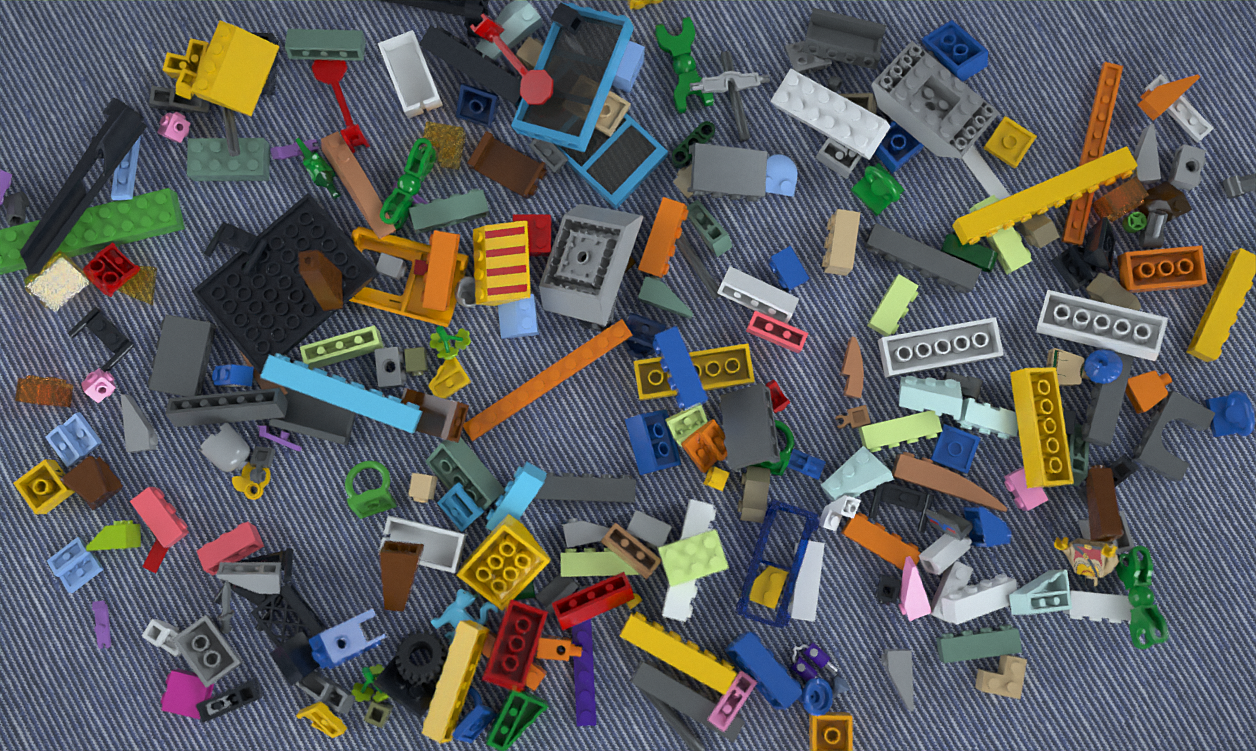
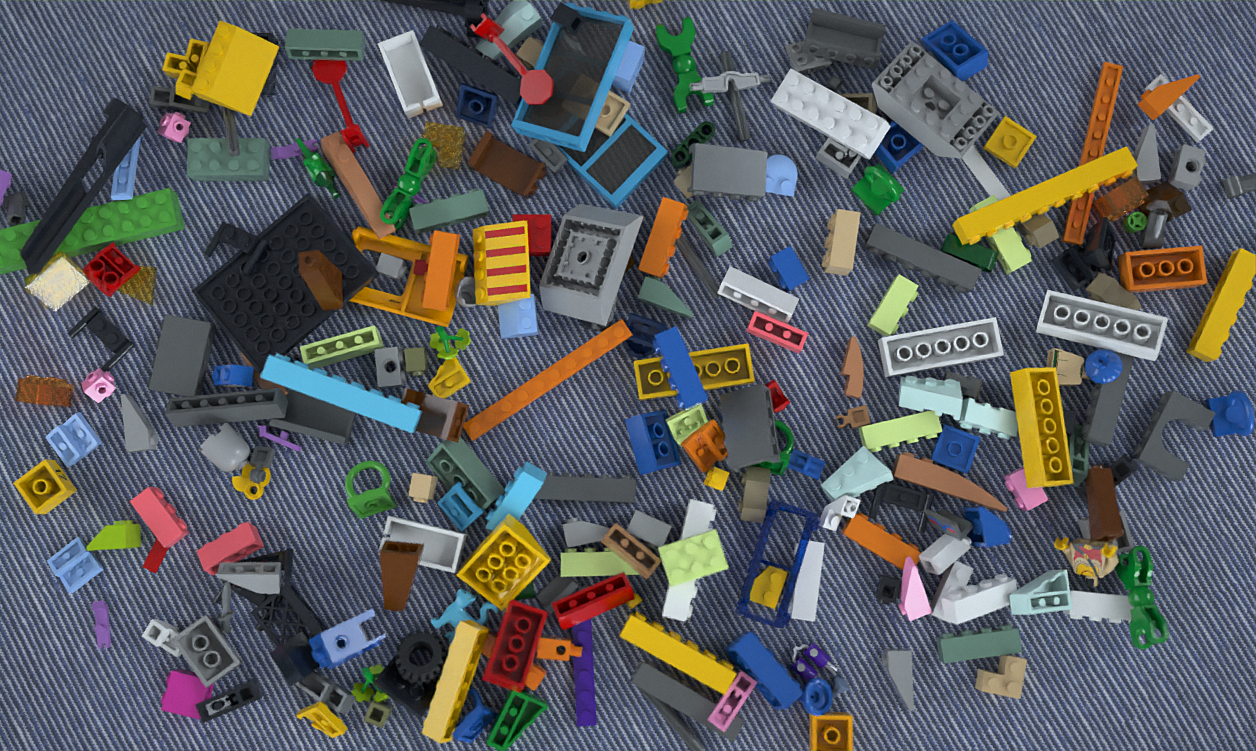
reddish brown piece [61,456,123,510] -> none
orange torso [1125,370,1172,414] -> none

